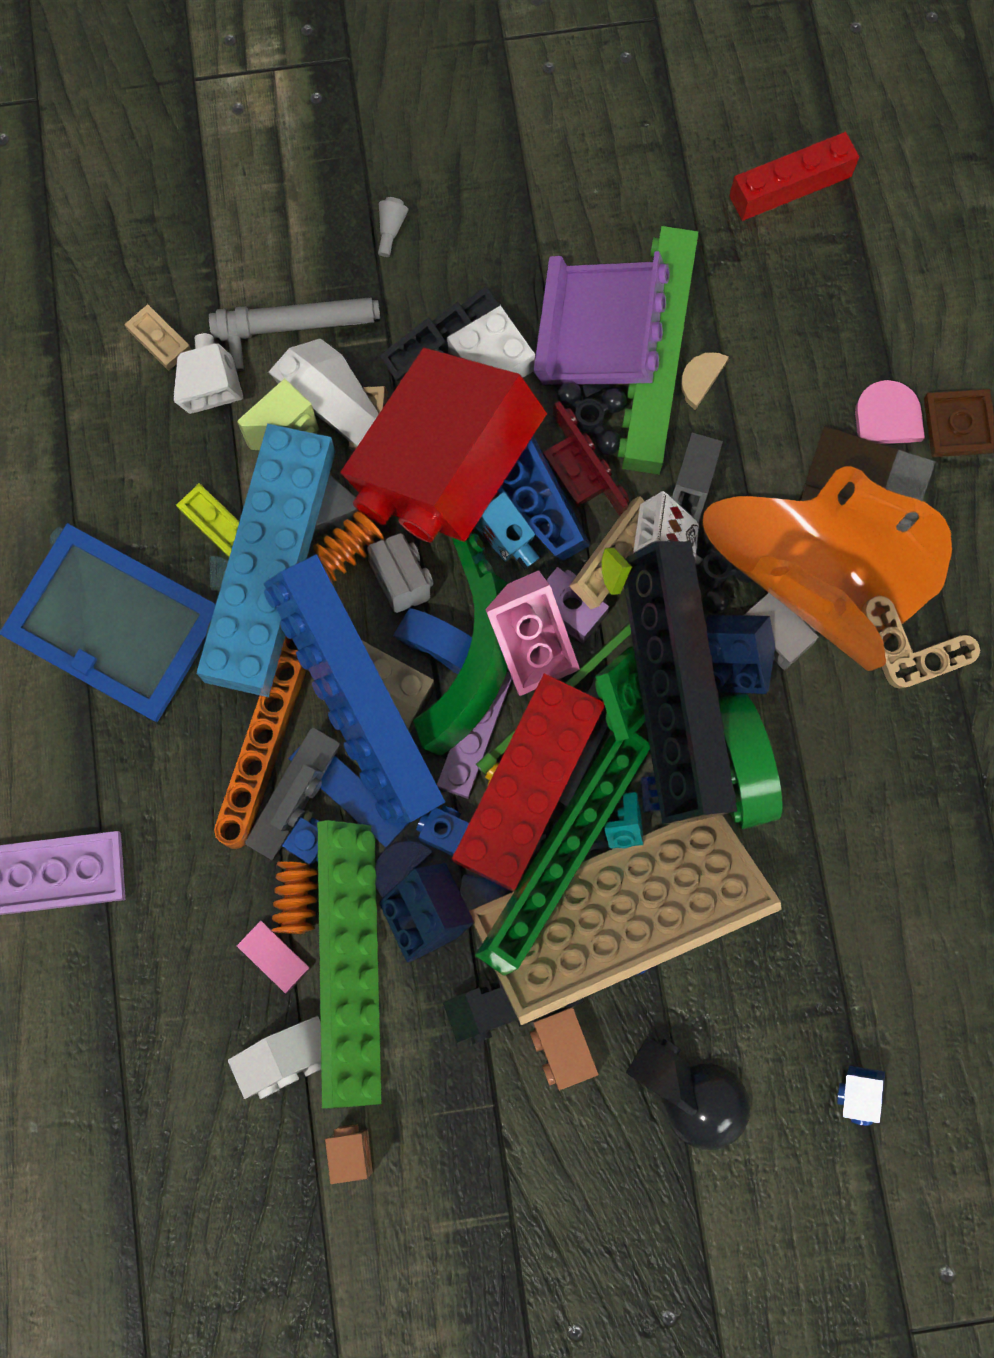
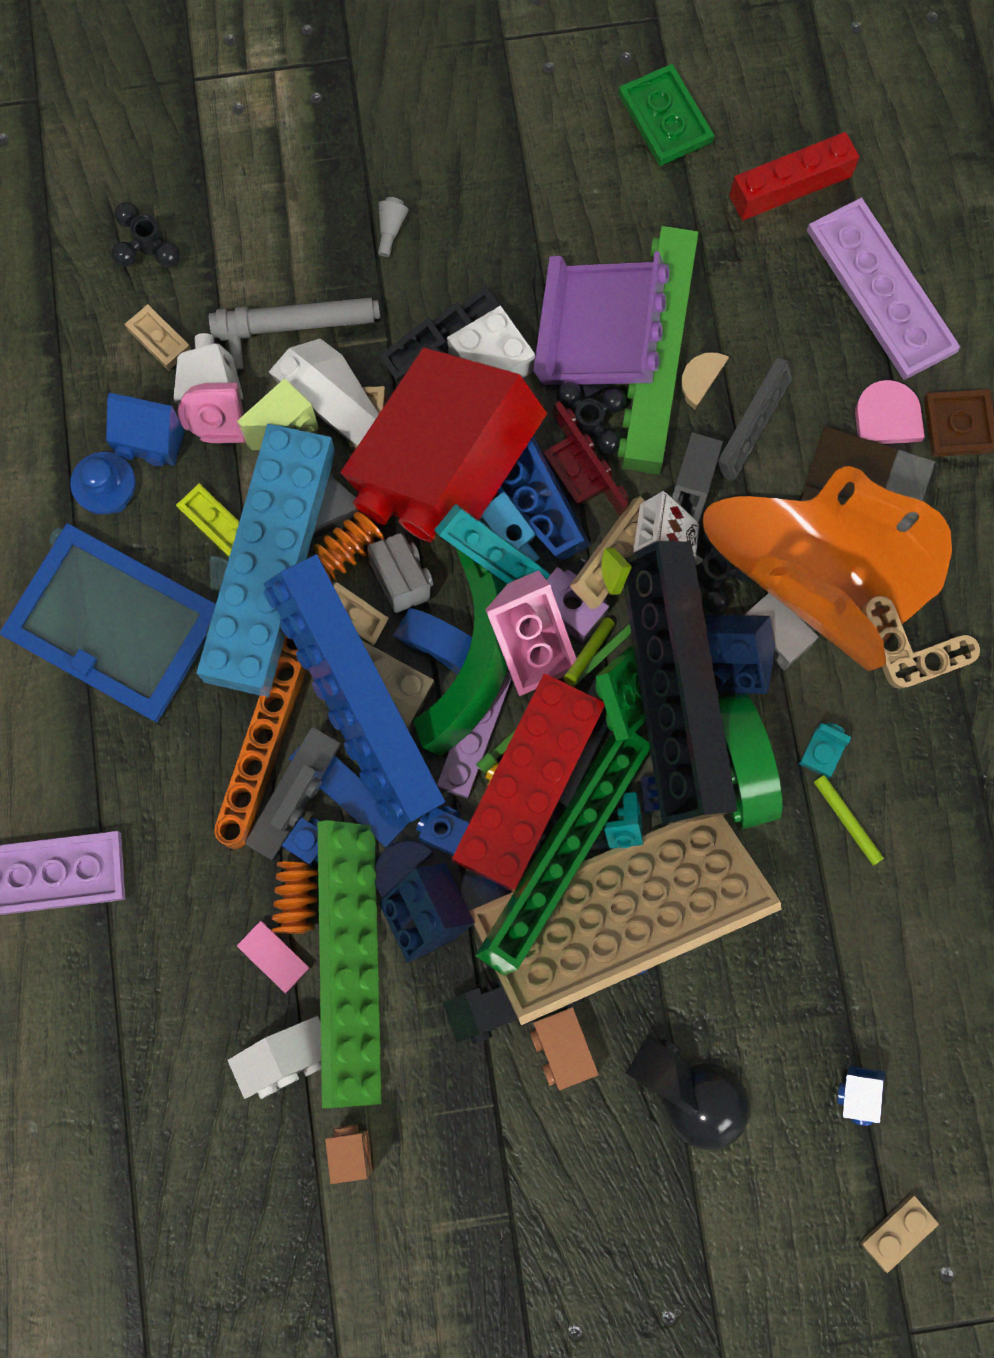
none -> blue plate [70,452,136,514]
none -> blue slope [106,392,185,467]
none -> black piece [111,202,180,268]
none -> bright pink tile [178,383,246,443]
none -> tan plate [332,582,388,646]
none -> teal plate [435,504,551,584]
none -> lime bar [564,618,615,685]
none -> green plate [618,64,714,166]
none -> dark grey tile [717,358,792,481]
none -> teal bracket [799,723,851,779]
none -> lavender plate [806,197,961,380]
none -> lime bar [813,775,884,866]
none -> tan plate [859,1195,939,1273]

